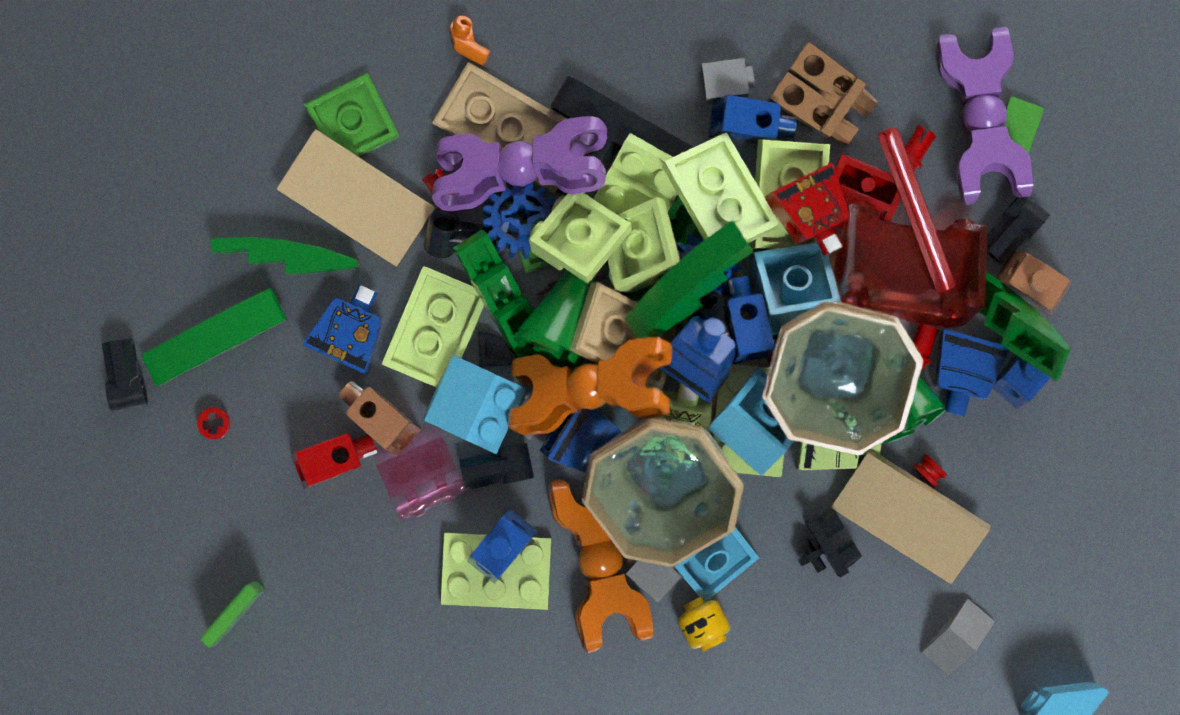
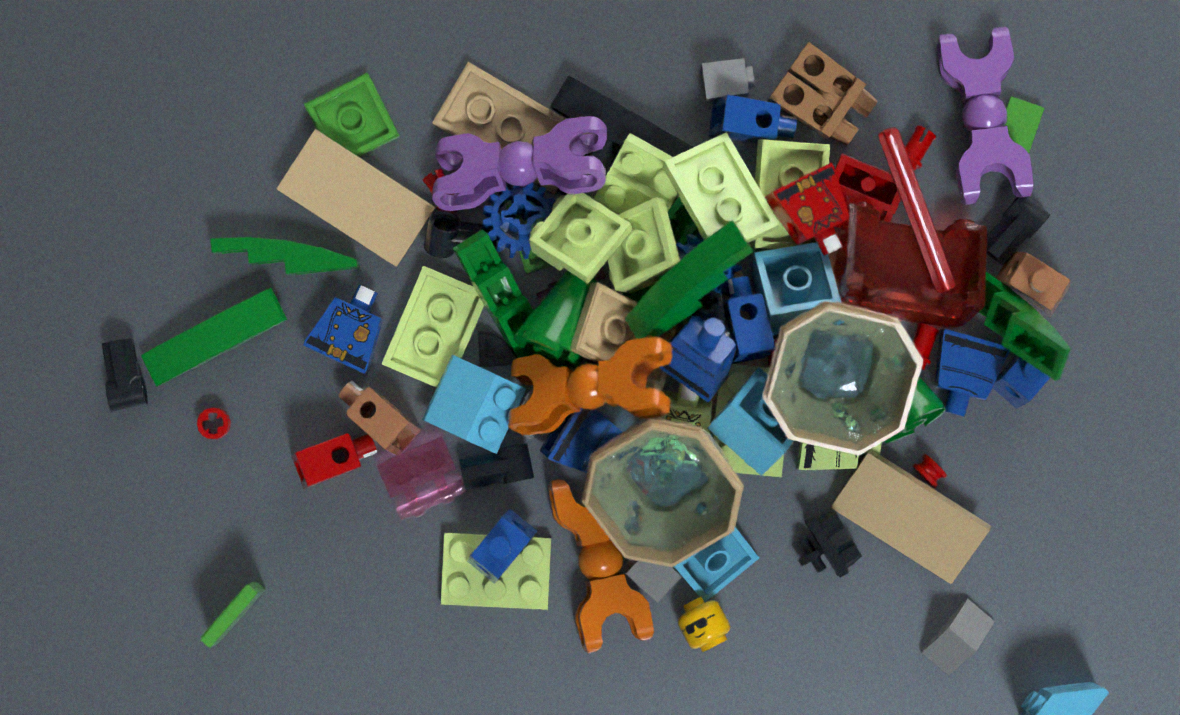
orange arm [450,16,491,66] -> none

